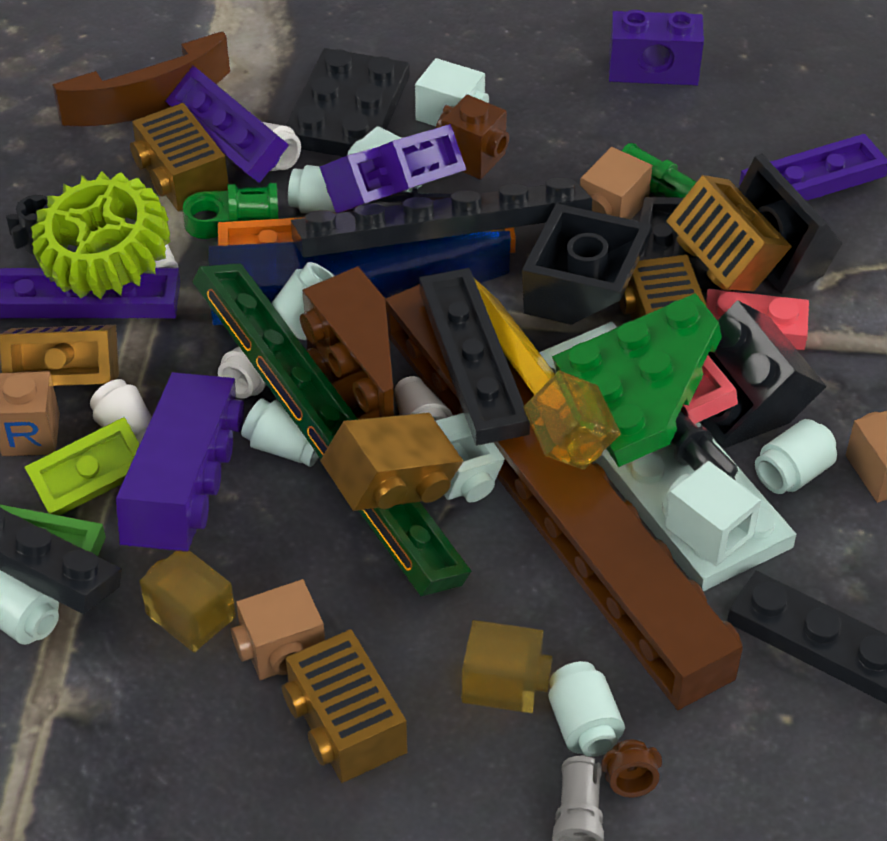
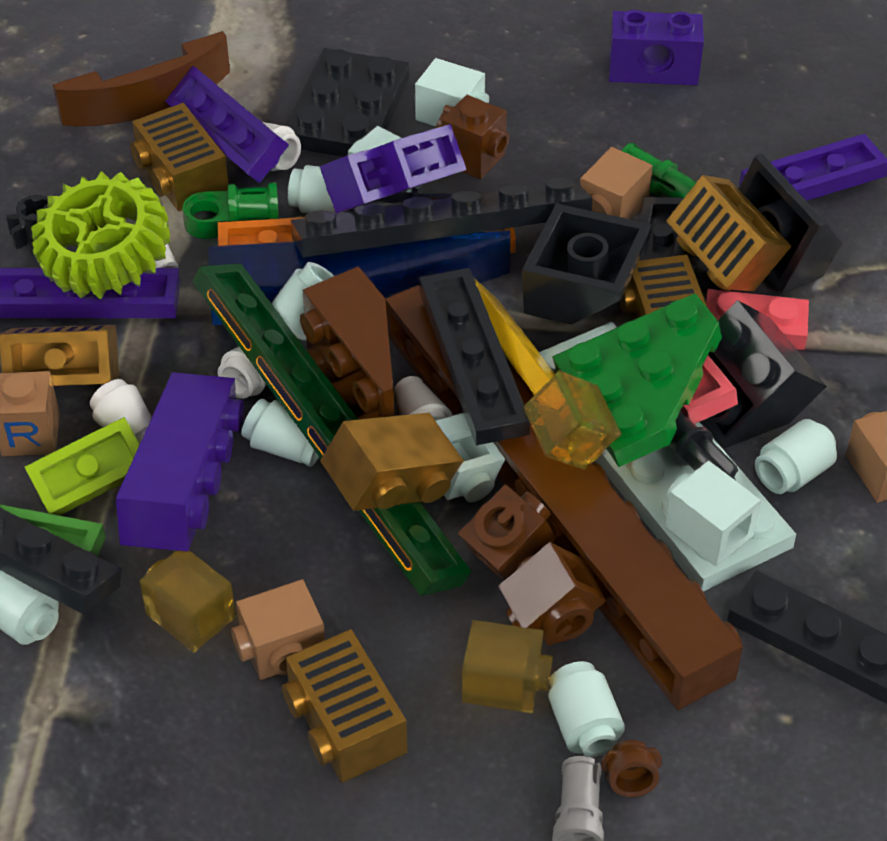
none -> reddish brown brick [458,484,556,582]
none -> reddish brown brick [499,542,606,646]

